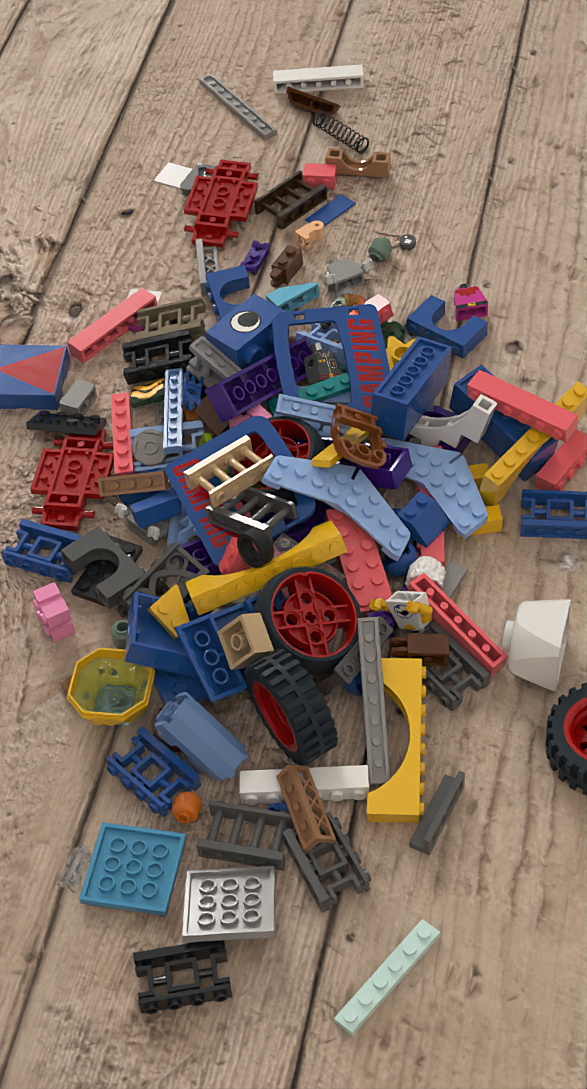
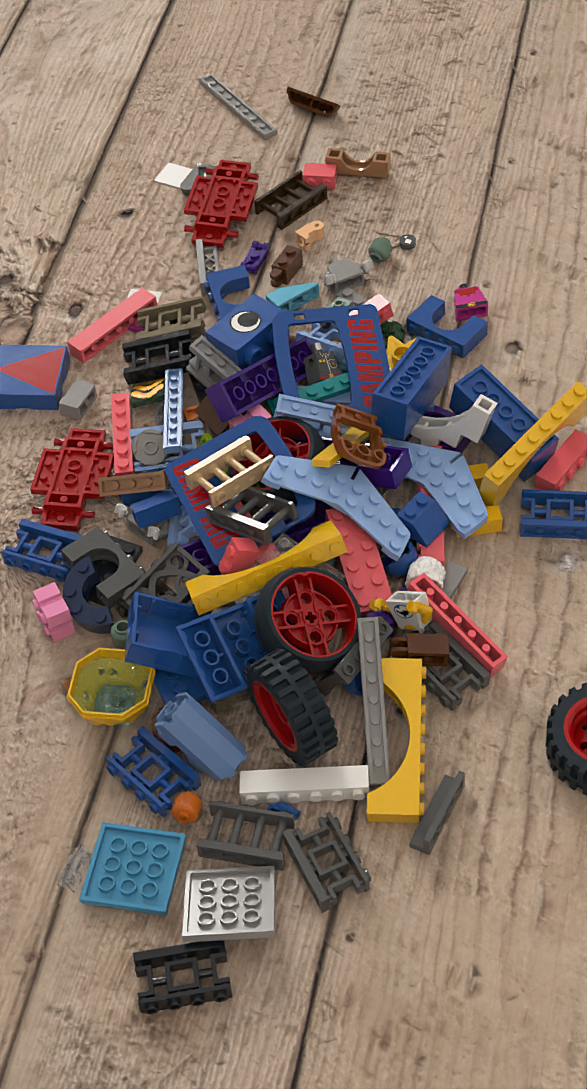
black plate [26,411,107,435] -> none
yellow wing [148,584,190,639] -> none
blue piece [181,370,204,411] -> none
tan brick [217,613,274,670] -> none
black tyre [237,527,274,568] -> none
white brick [273,65,364,94] -> none
medium nougat fence [276,764,336,851] -> none
blue piece [305,194,356,227] -> none
black piece [312,111,369,154] -> none
light aqua plate [334,919,440,1036] -> none
clear orange tile [344,293,366,313] -> none
coral brick [467,370,578,443] -> none
white piece [502,599,571,692] -> none
none -> dark blue brick [63,556,116,634]

